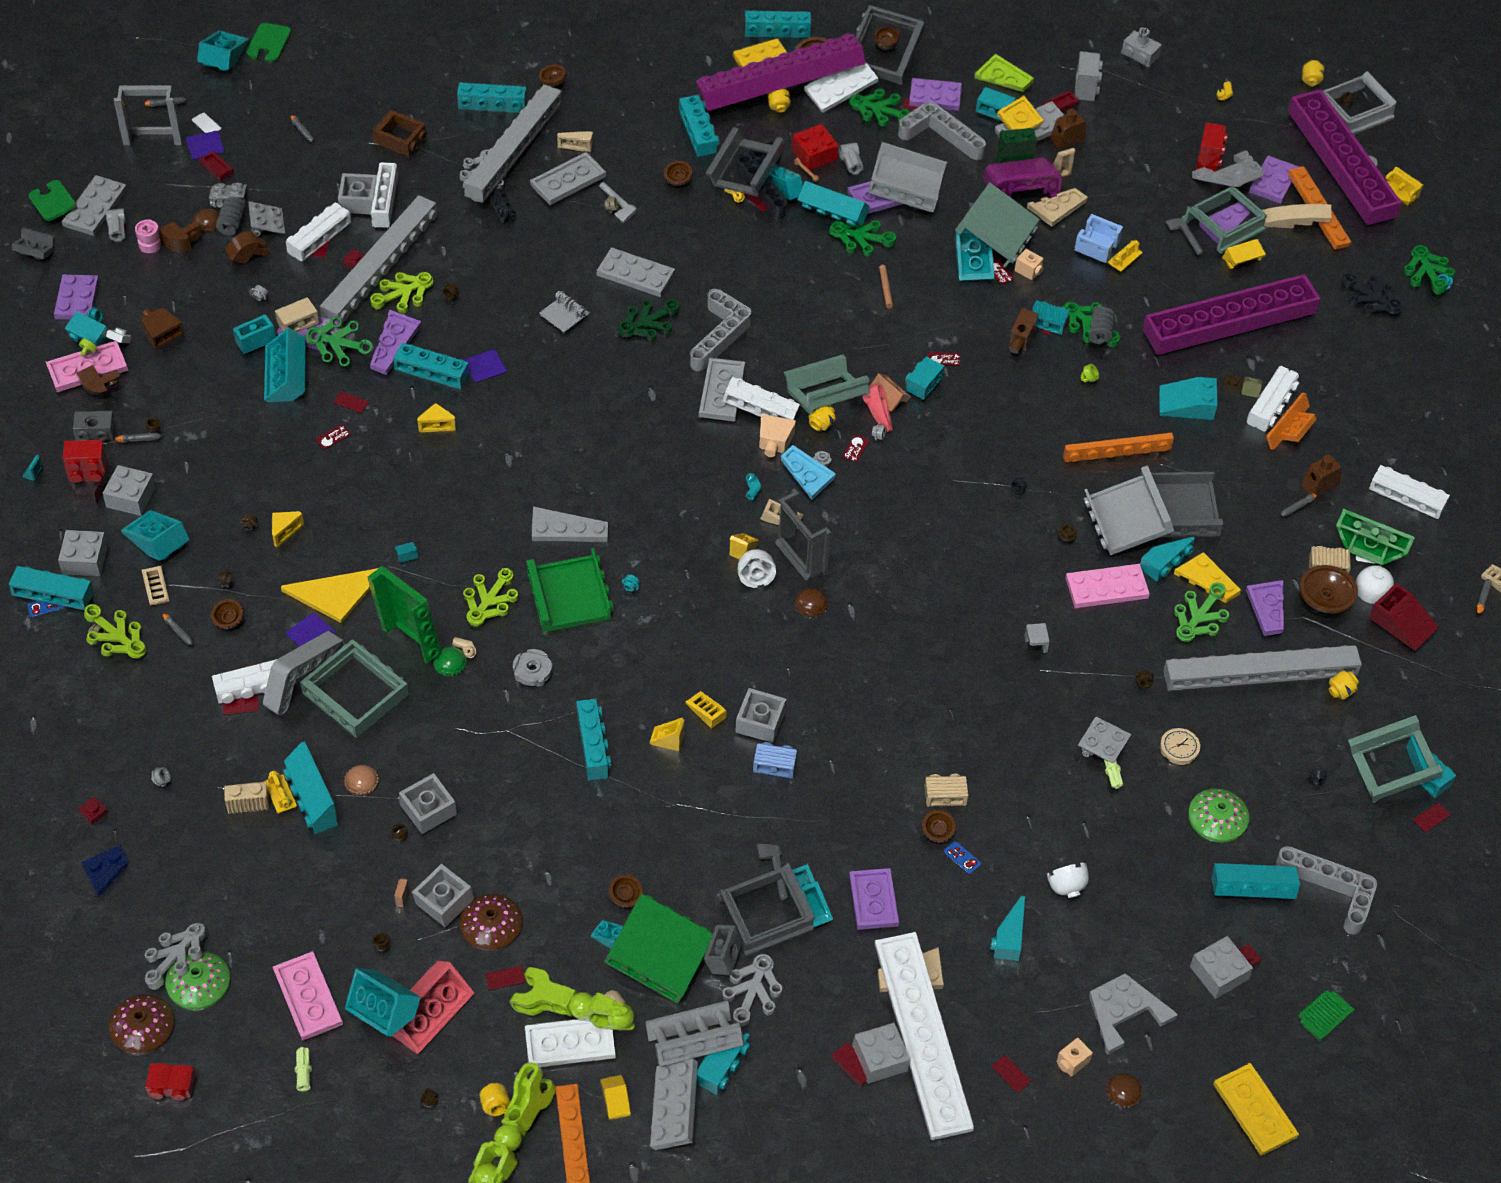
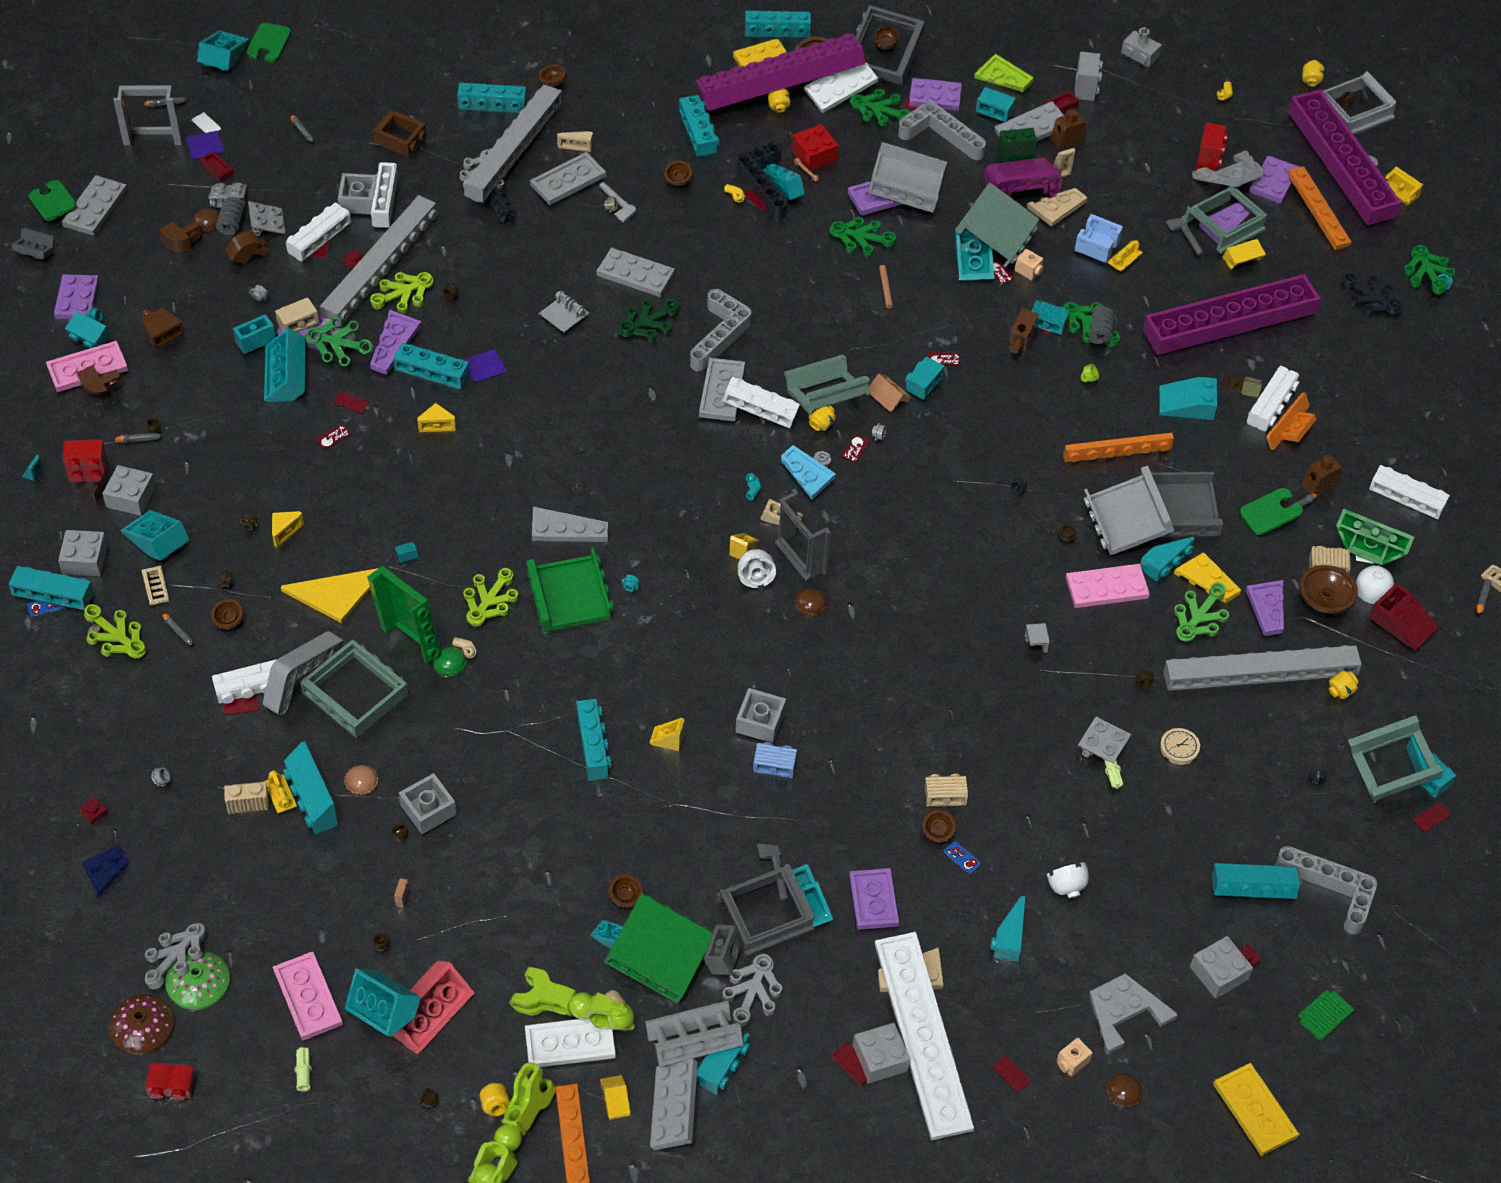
dark grey brick [73,411,115,441] -> none
lime tile [79,338,98,357] -> none
light grey piece [106,209,126,242] -> none
white plate [106,328,132,343] -> none
bright pink wheel [135,220,162,253] -> none
dark purple sticker [285,612,336,646] -> none
light grey brick [412,864,474,927] -> none
reddish brown dish [460,894,523,951] -> none
dark red sticker [485,966,526,990] -> none
light grey plate [513,649,552,687] -> none
yellow slope [686,691,727,729] -> none
dark grey piece [706,127,785,196] -> none
light nougat torso [759,414,796,457] -> none
teal brick [797,181,870,226] -> none
light grey piece [839,143,863,175] -> none
coral piece [862,383,893,432] -> none
yellow plate [997,96,1044,130] -> none
bright green dish [1188,789,1249,842] -> none
tan slope [1262,204,1331,228] -> none
none -> green piece [1240,488,1303,535]

